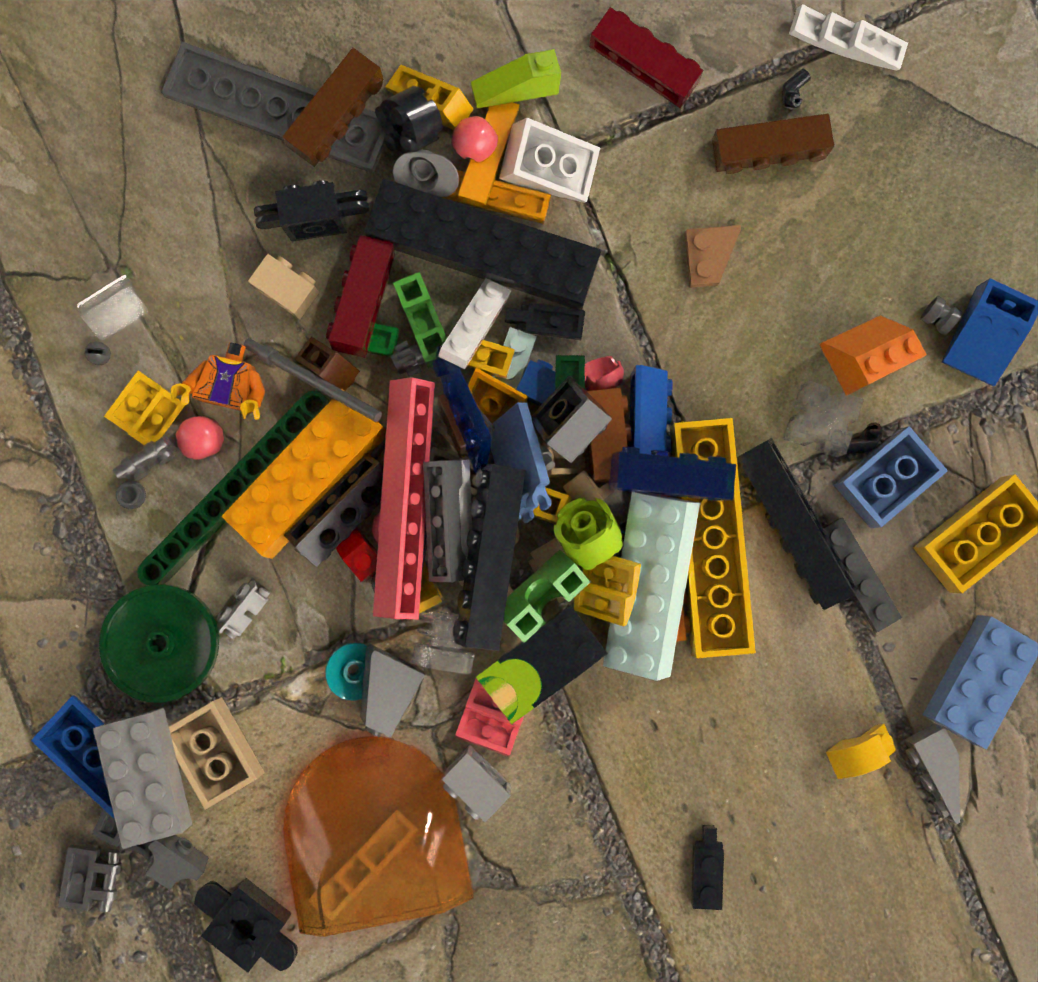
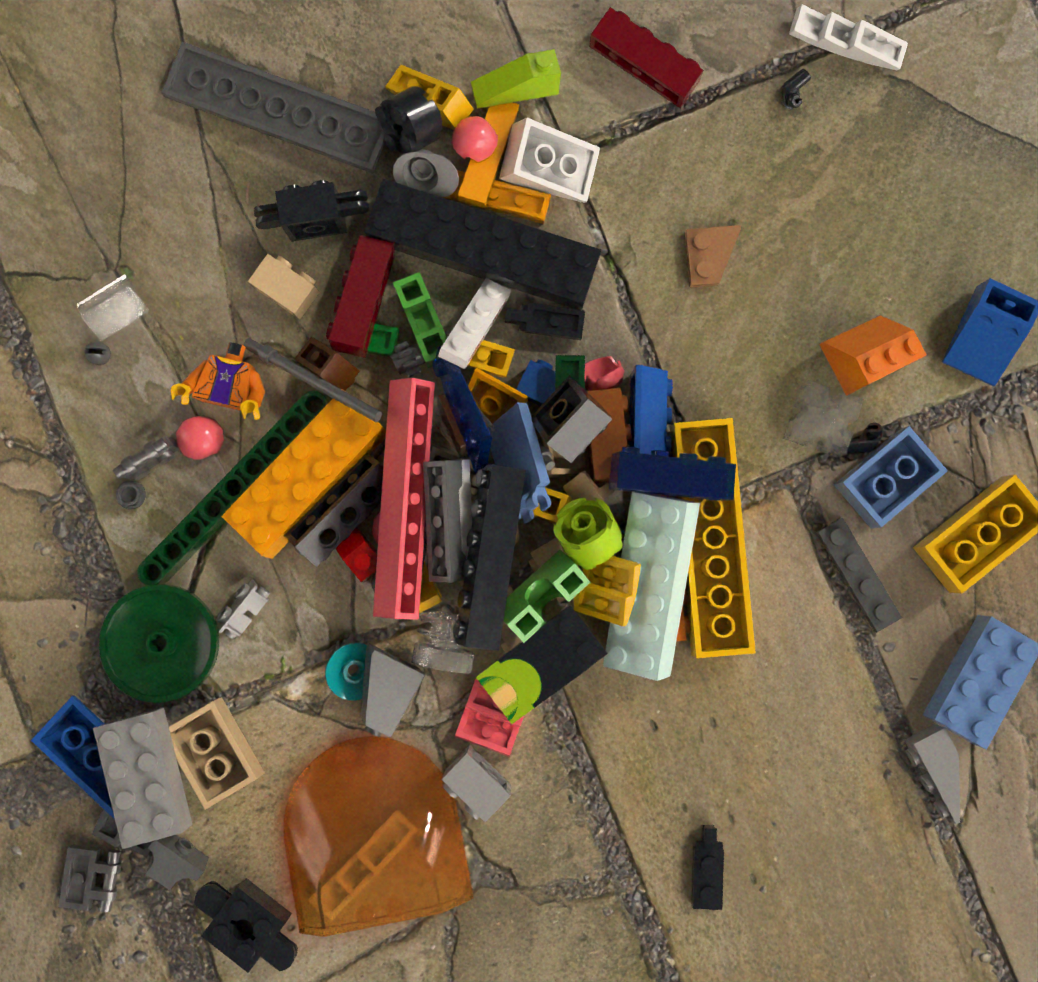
yellow slope [104,370,185,445] -> none
reddish brown brick [282,47,384,167] -> none
light aqua plate [493,327,537,389] -> none
reddish brown brick [712,113,835,174] -> none
black brick [737,438,858,610] -> none
yellow brick [826,724,896,779] -> none
dark grey wheel [920,296,962,335] -> none

